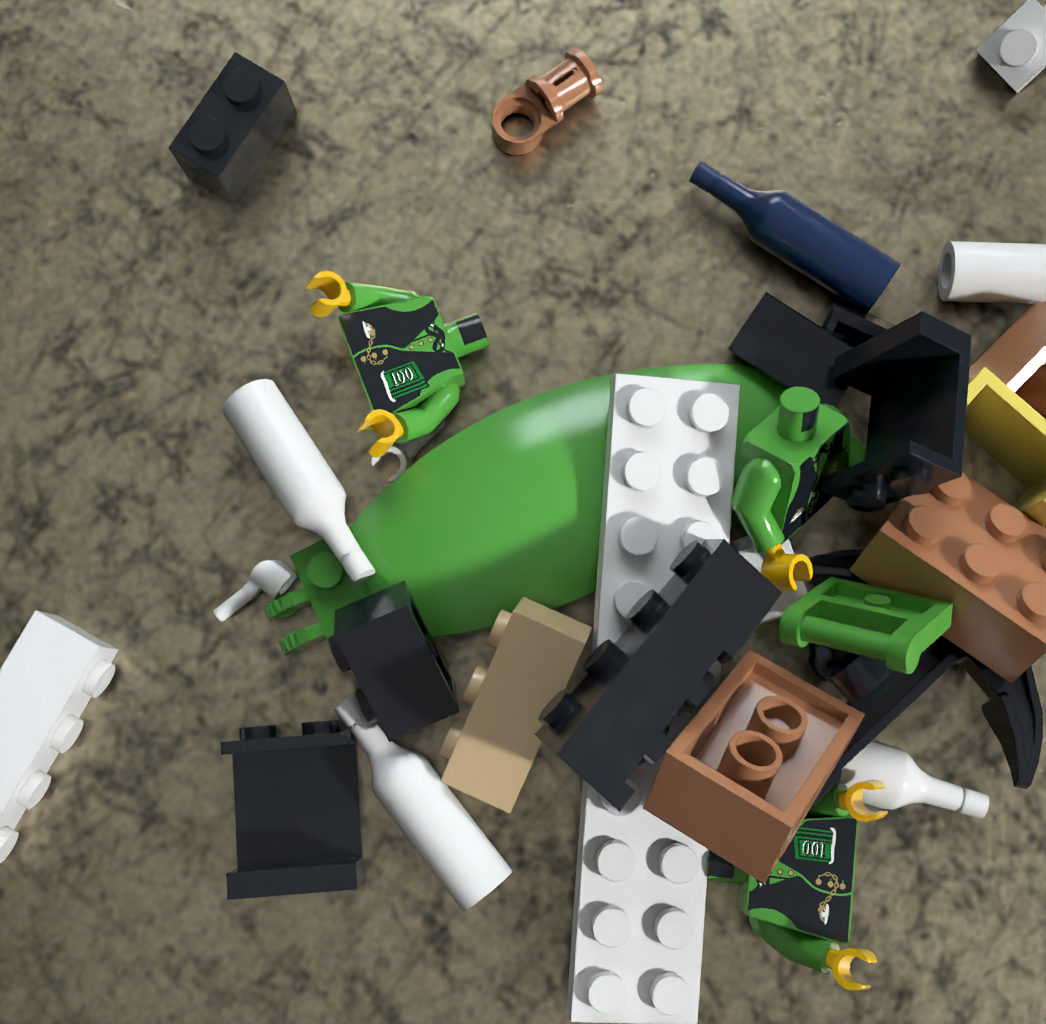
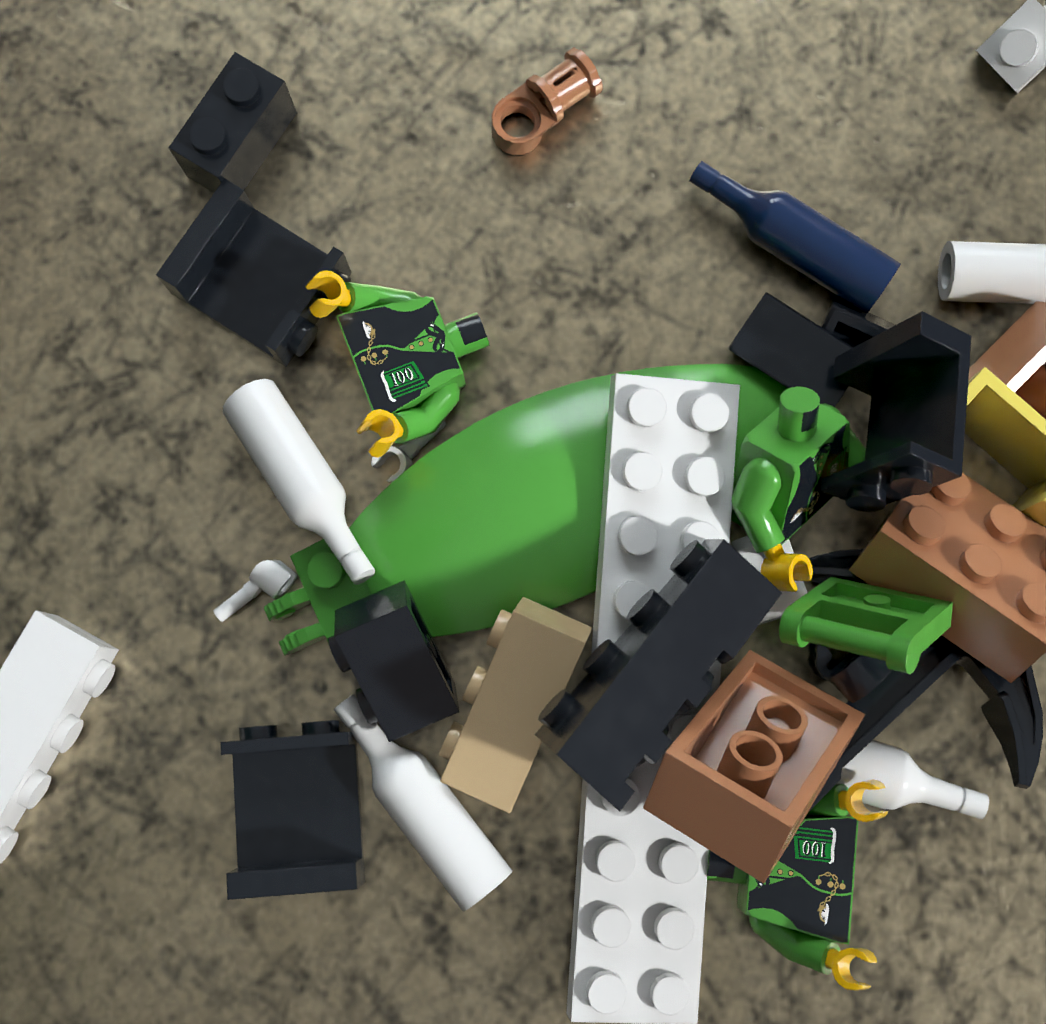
none -> black panel [156,178,352,367]

